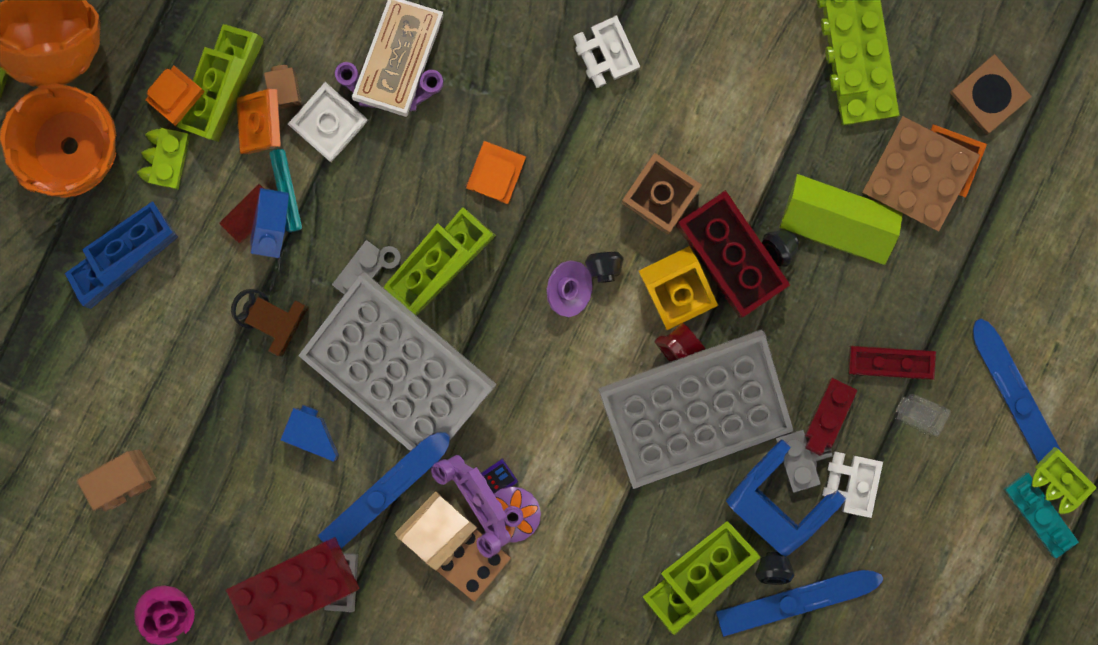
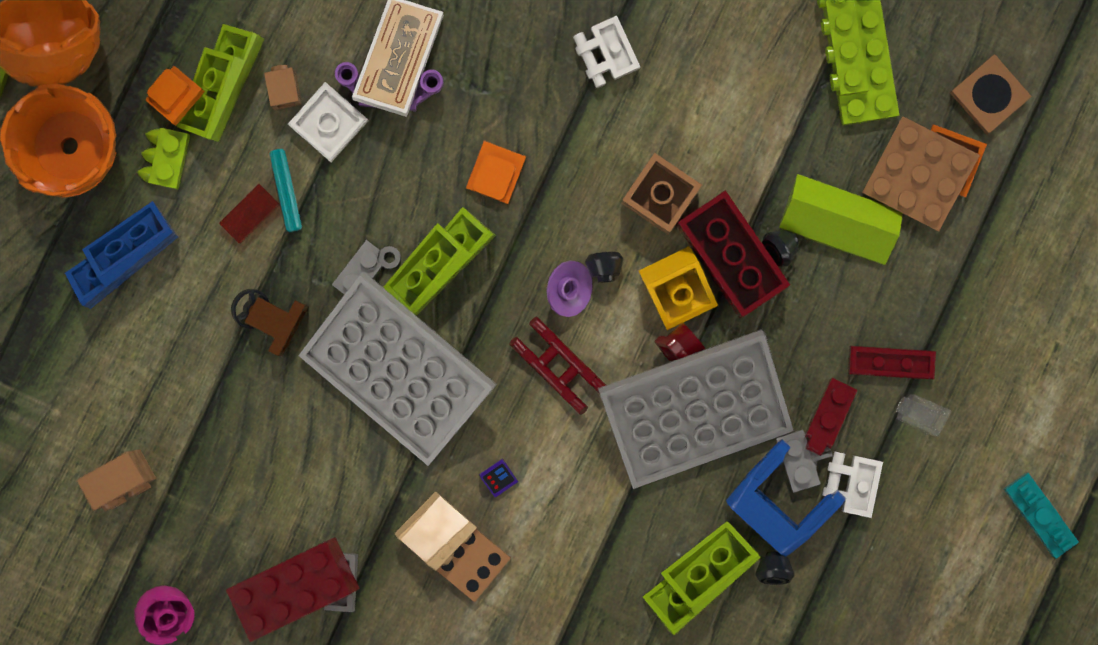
orange plate [237,89,281,154] -> none
blue slope [250,188,289,258] -> none
blue slope [281,405,339,462] -> none
blue piece [318,432,450,549] -> none
medium lavender plate [431,455,511,558] -> none
medium lavender dish [494,486,541,543] -> none
blue piece [716,570,883,637] -> none
blue piece [973,319,1062,463] -> none
lime plate [1032,447,1097,514] -> none
none -> dark red piece [509,317,607,415]

